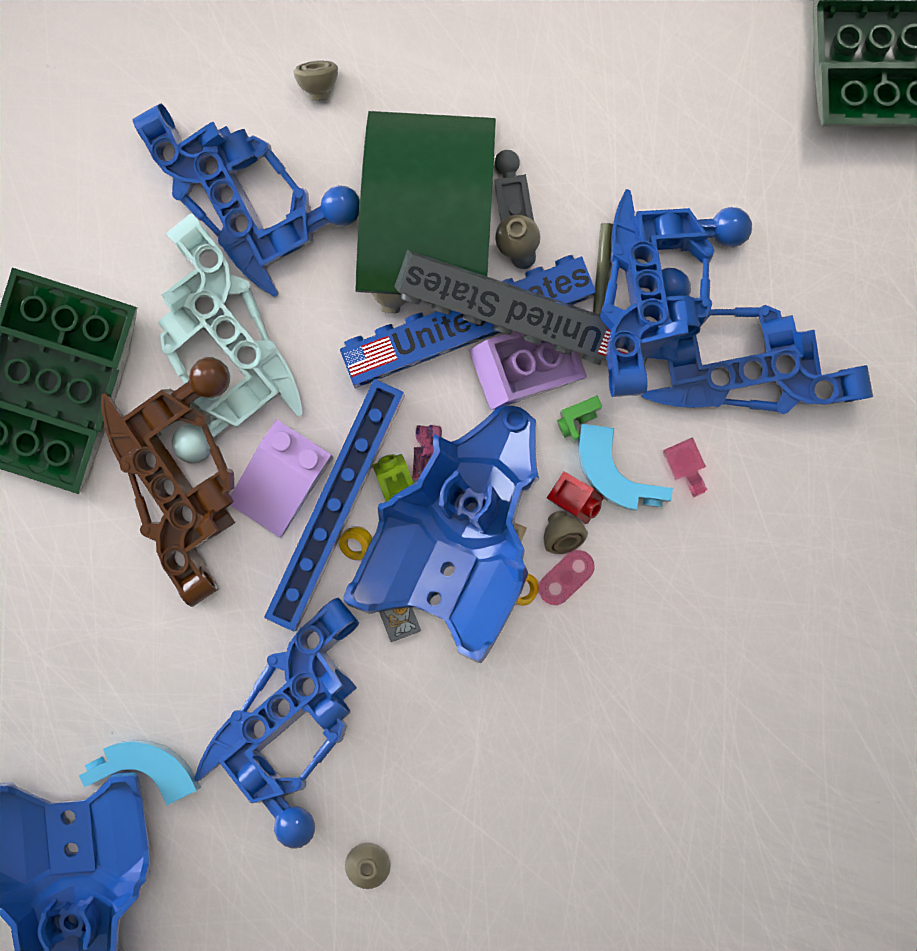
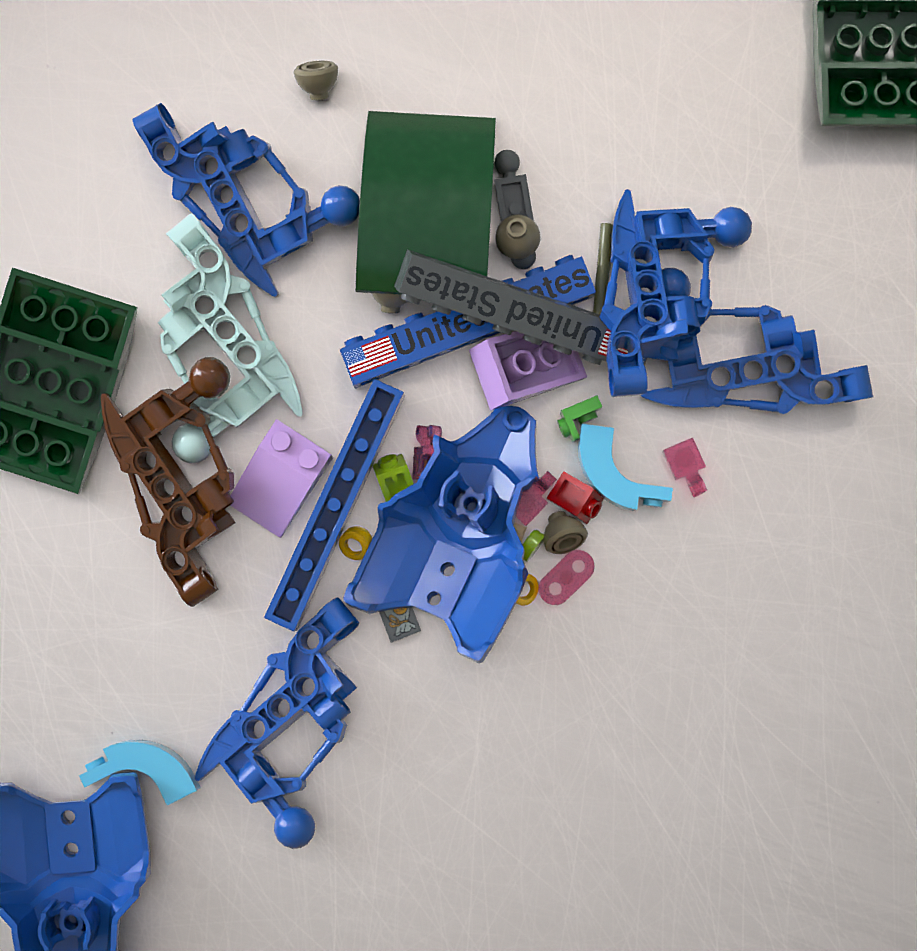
dark tan brick [345,843,391,889] -> none
none -> clear pink plate [516,471,557,526]
none -> lime tile [522,529,544,562]

